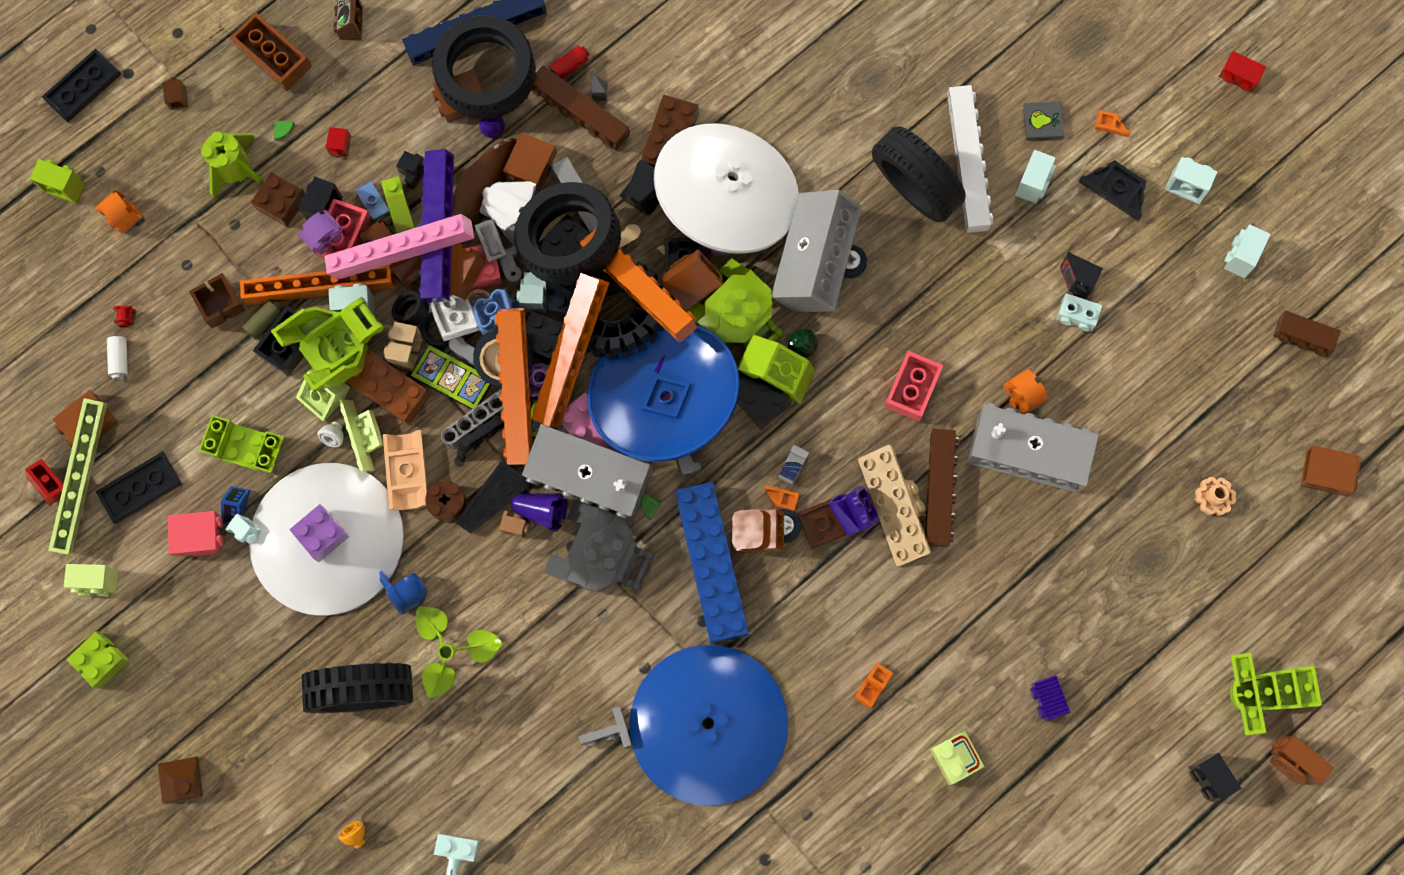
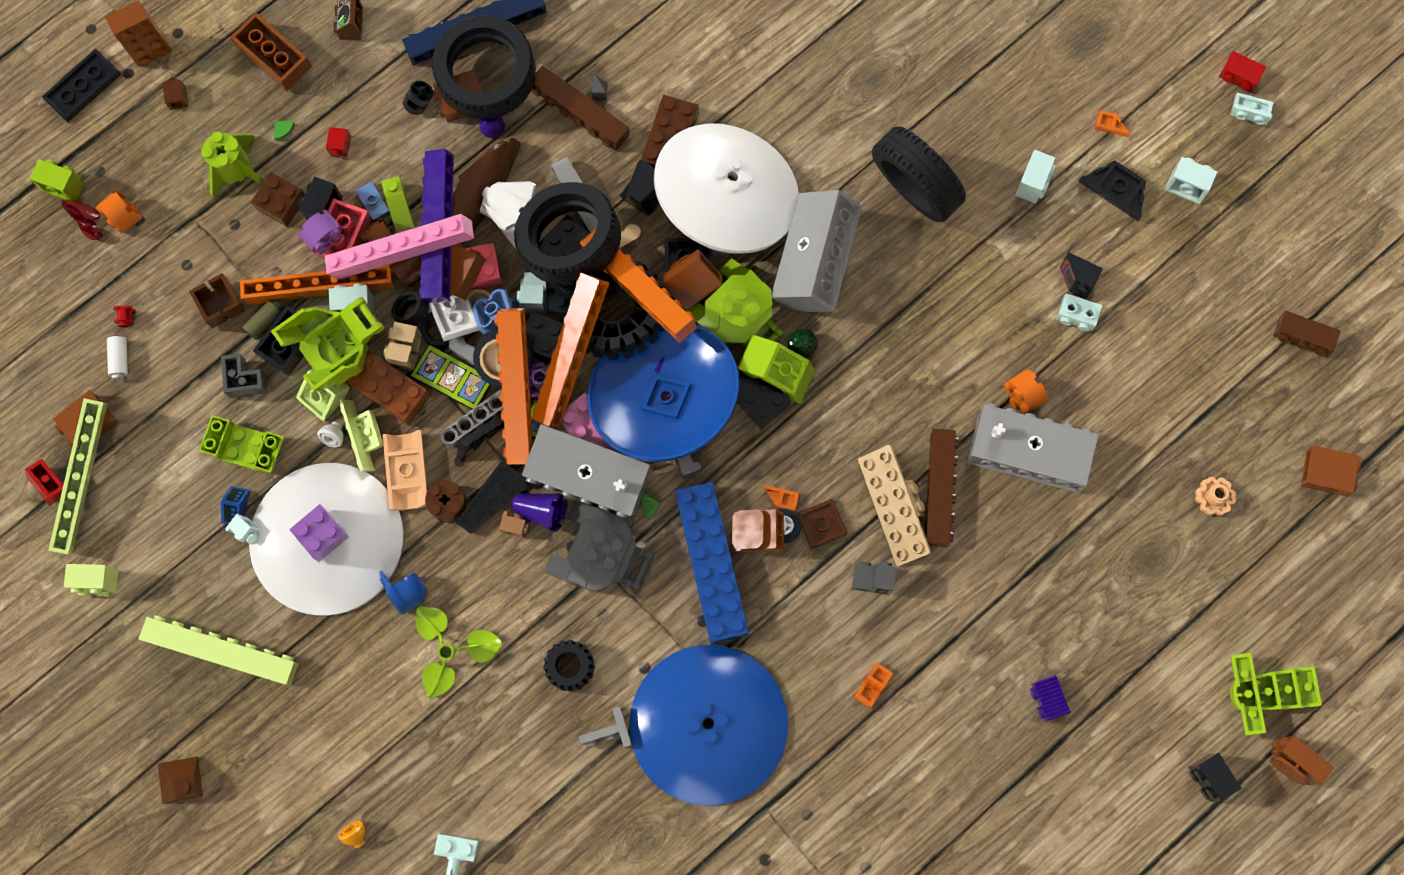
lime piece [66,631,130,689] -> none
black tile [96,451,182,524] -> none
coral brick [168,511,224,557] -> none
black tyre [301,663,413,714] -> none
black brick [396,151,424,190] -> none
light grey bracket [475,219,506,262] -> none
light grey leg [499,246,523,286] -> none
dark orange brick [503,132,557,191] -> none
red brick [549,45,590,79] -> none
leg [778,445,809,485] -> none
dark purple piece [828,485,879,536] -> none
black wheel [844,245,867,279] -> none
coral brick [884,351,943,422] -> none
yellowish green slope [930,731,984,785] -> none
white brick [947,85,993,233] -> none
dark grey tile [1023,101,1064,140] -> none
light aqua brick [1224,224,1270,278] -> none
none -> dark red animal [61,199,103,240]
none -> dark orange brick [105,0,171,67]
none -> yellowish green brick [139,615,299,686]
none -> dark grey brick [221,354,268,398]
none -> black wheel [403,81,433,115]
none -> black tyre [543,640,595,692]
none -> dark grey brick [851,562,897,595]
none -> light aqua bracket [1230,92,1274,125]

